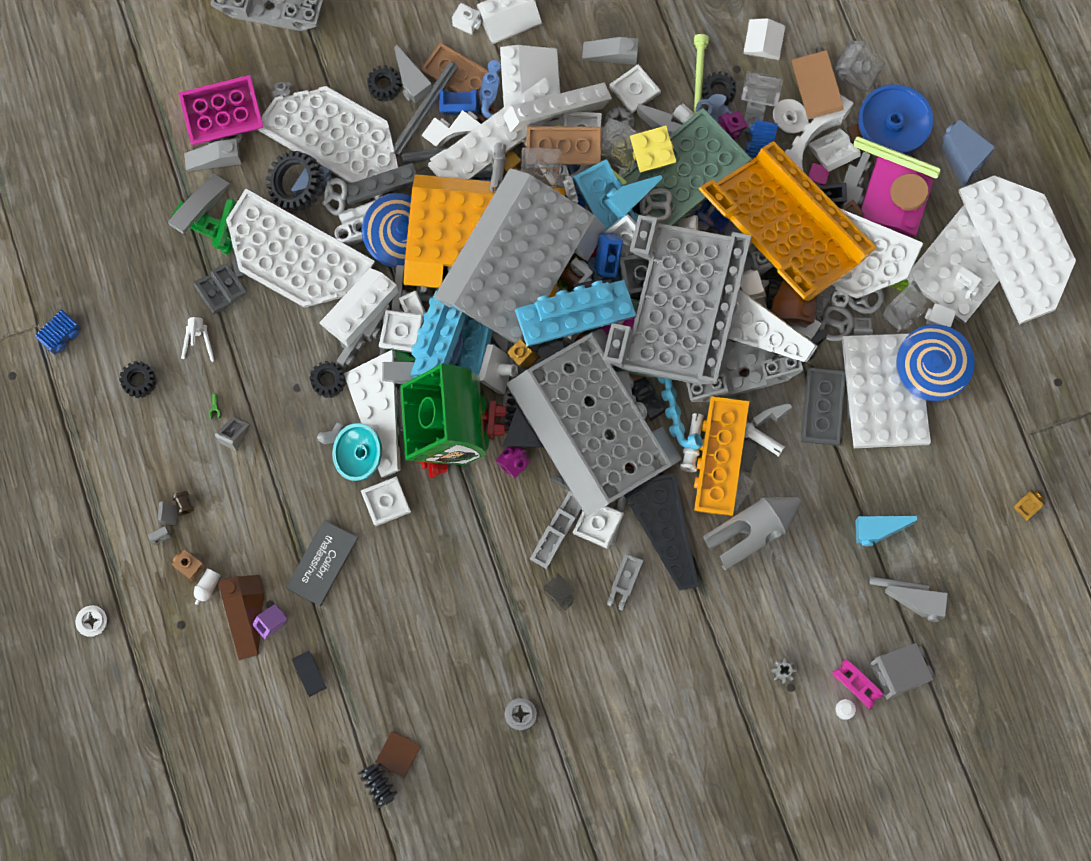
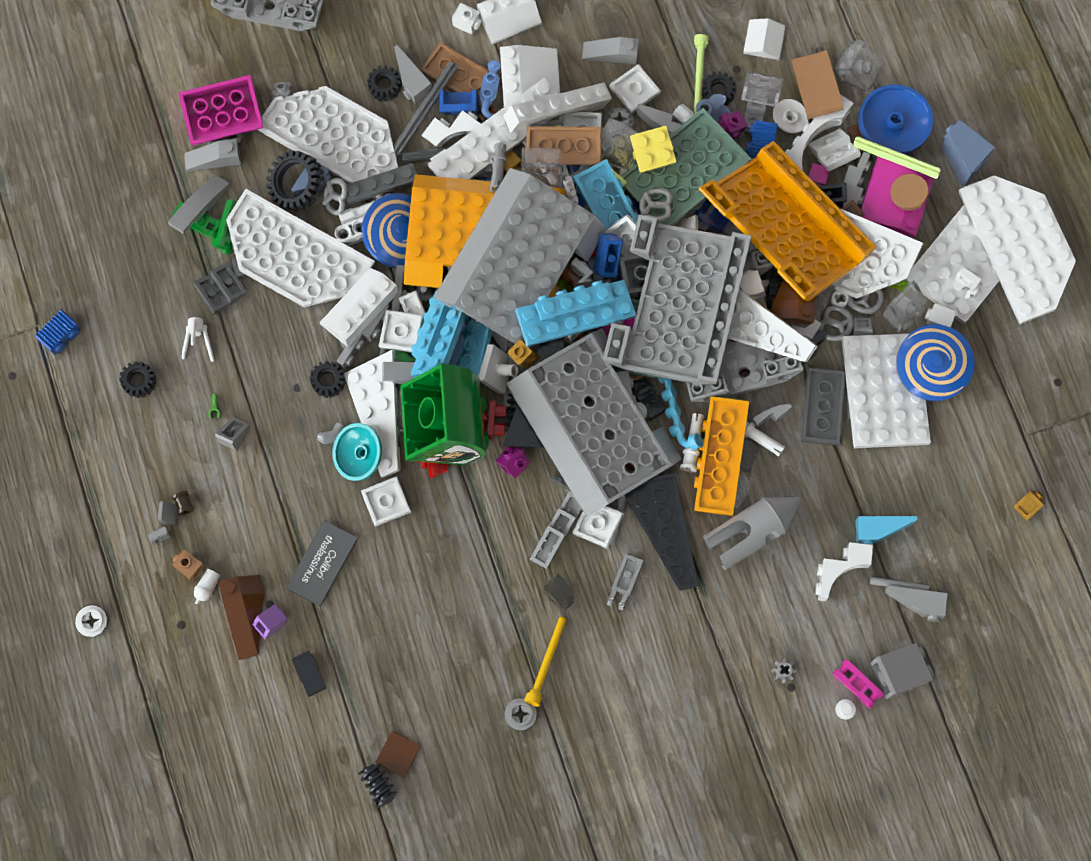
medium azure slope [604,175,662,218] -> none
none -> yellow piece [524,616,566,706]
none -> white arch [815,542,873,601]

